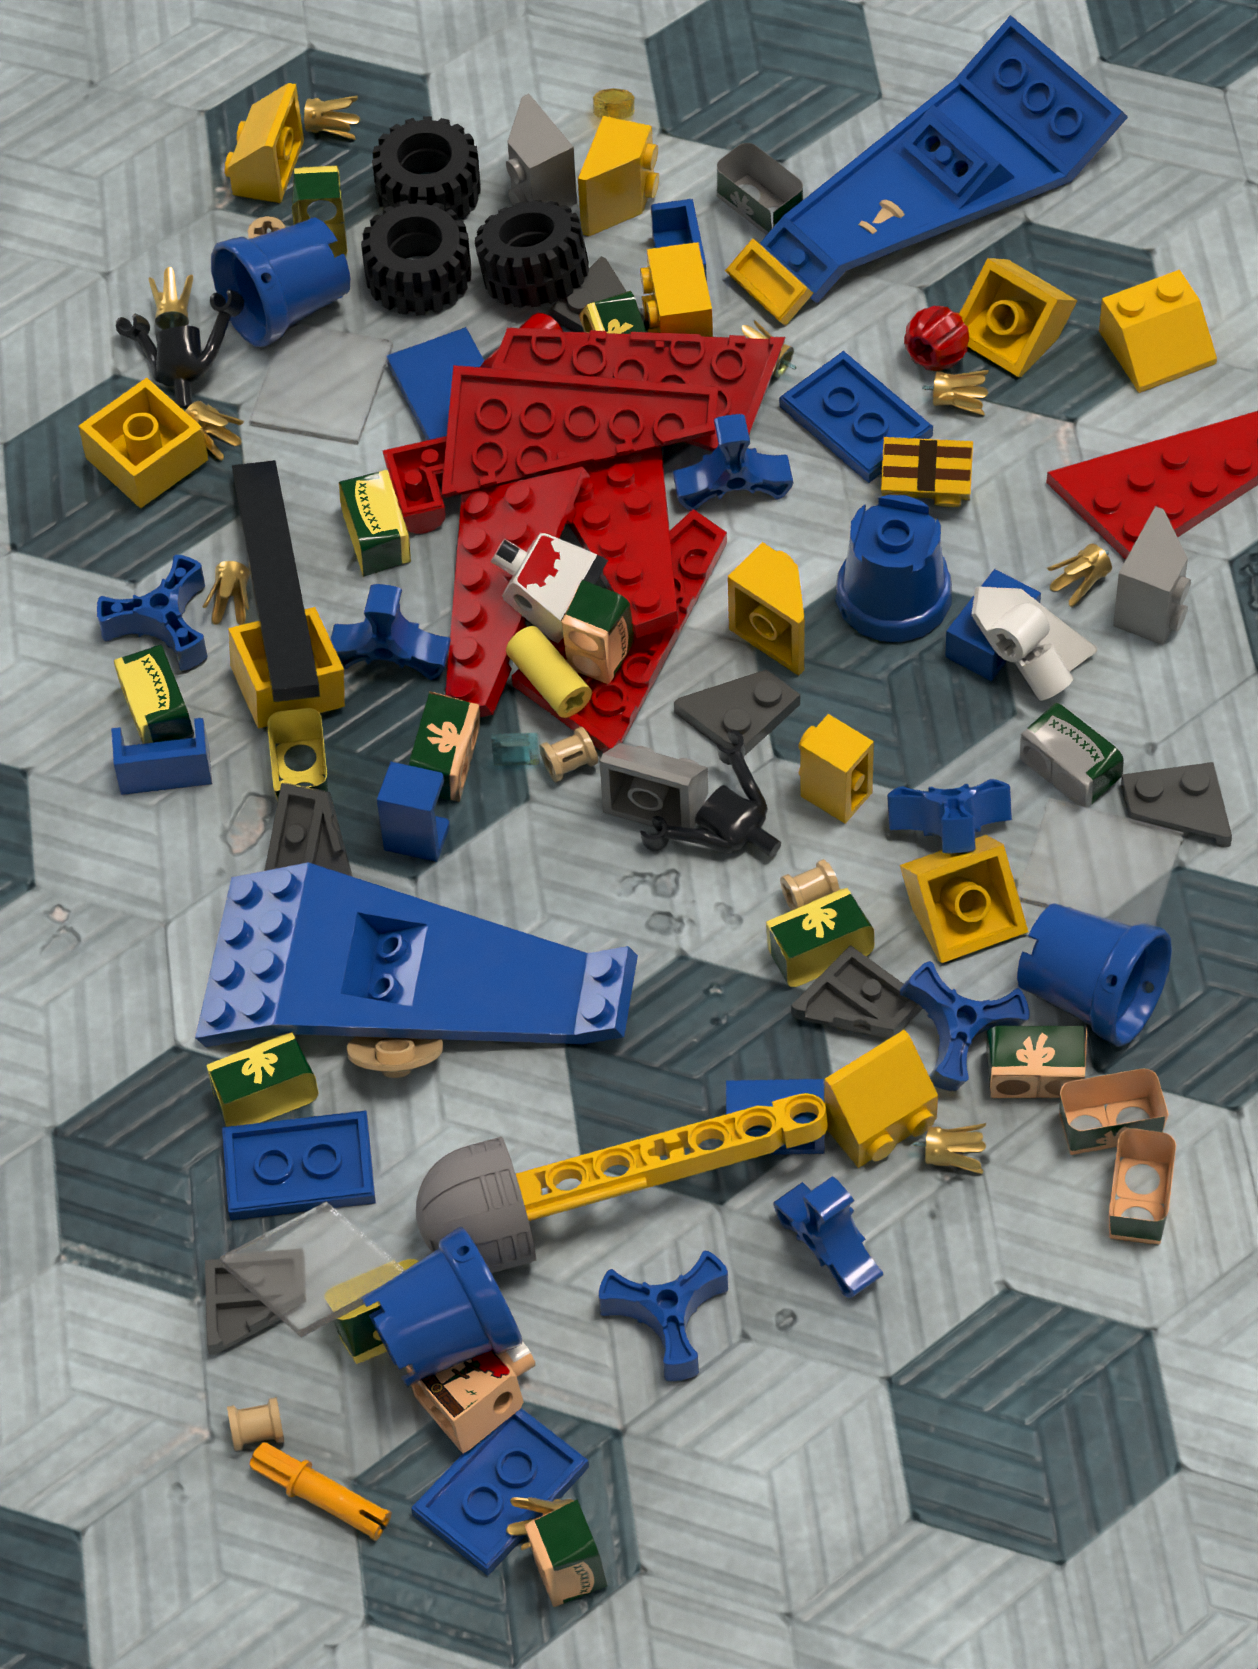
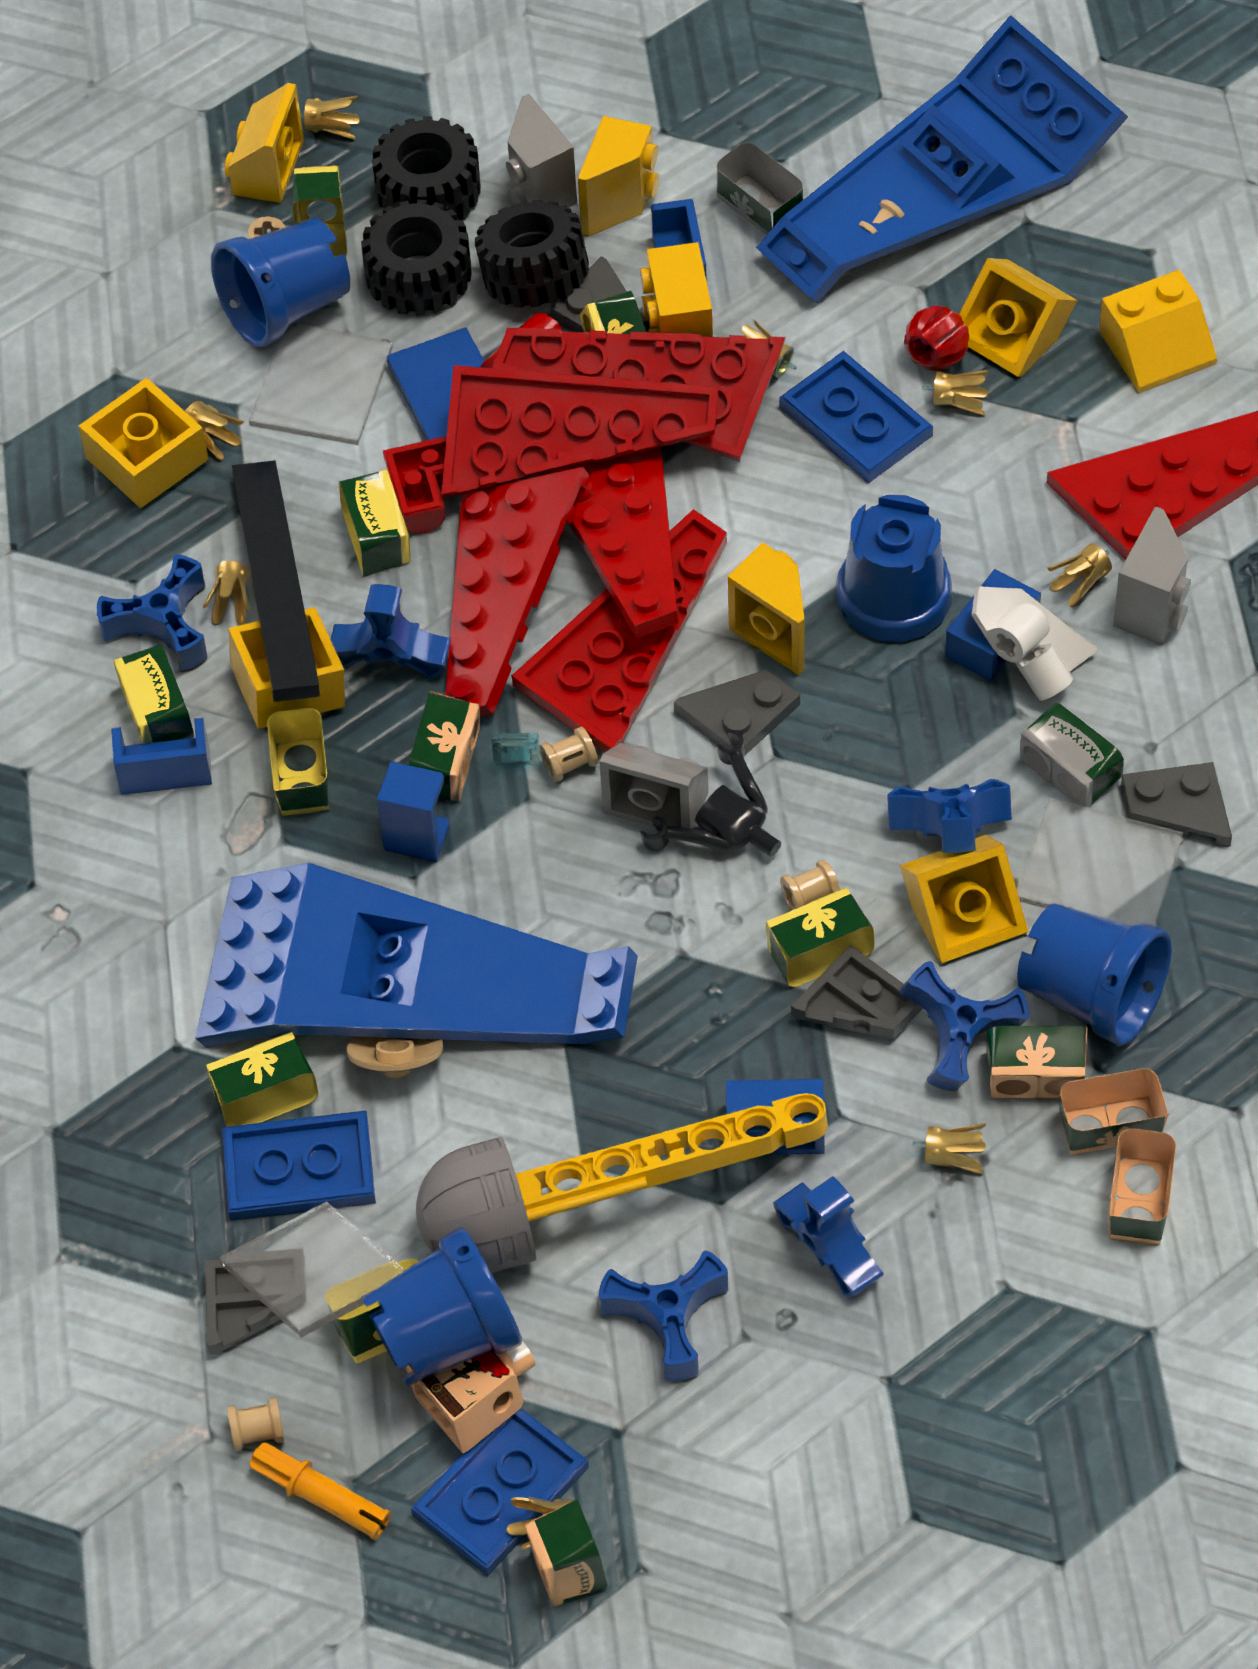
black piece [115,289,245,410] -> none
pearl gold piece [148,267,193,330] -> none
dark grey wing [264,782,353,877] -> none
white torso [491,533,608,644] -> none
light yellow piece [506,626,592,718] -> none
piece [561,580,634,684] -> none
clear yellow tile [593,88,635,120] -> none
blue piece [673,414,794,511] -> none
yellow tile [725,238,813,326] -> none
yellow brick [798,714,874,824] -> none
yellow slope [824,1029,938,1168] -> none
brick [881,437,973,507] -> none

